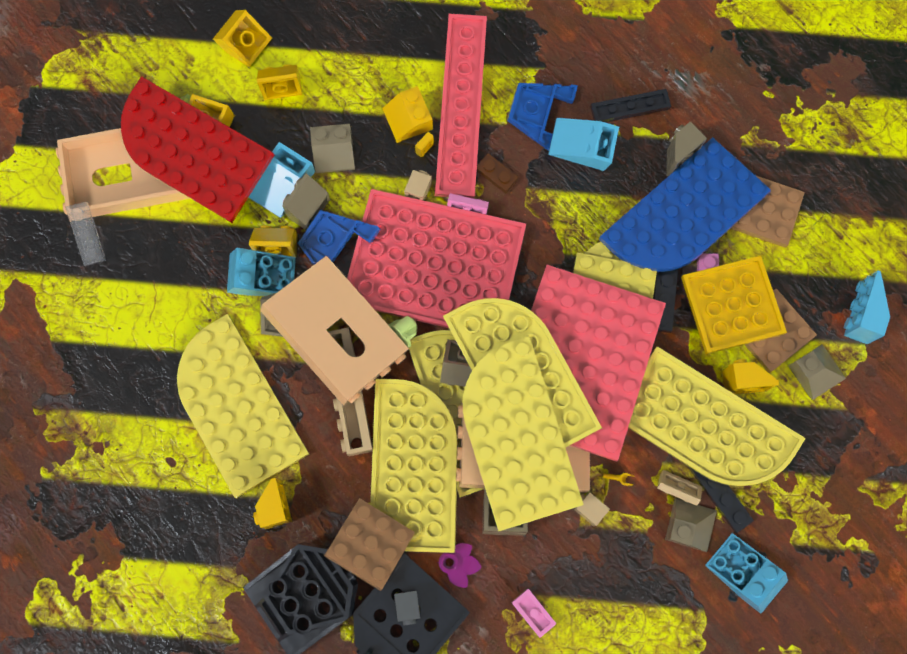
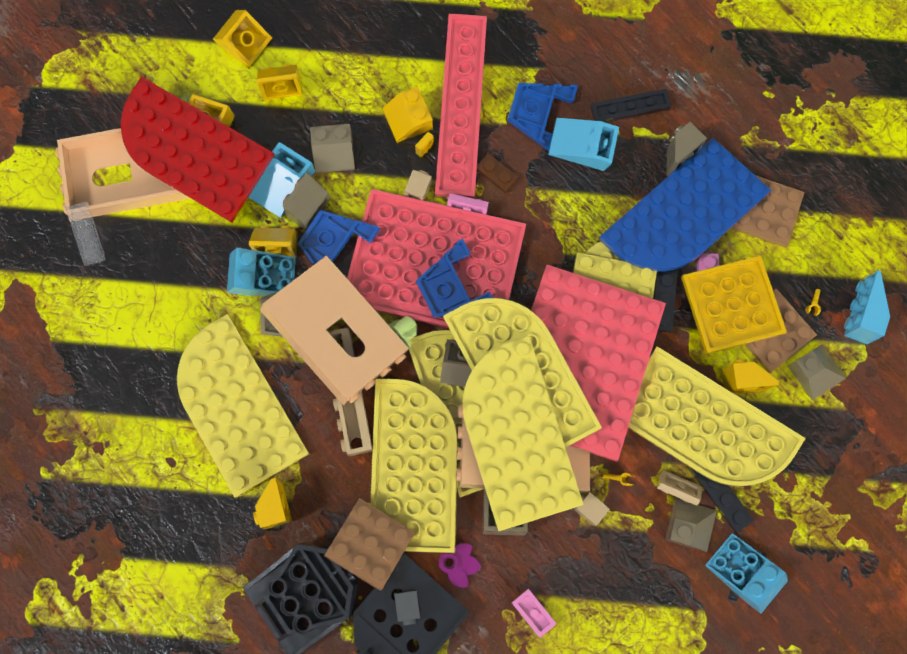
none -> blue wing [416,238,493,319]
none -> yellow hand [805,289,821,316]

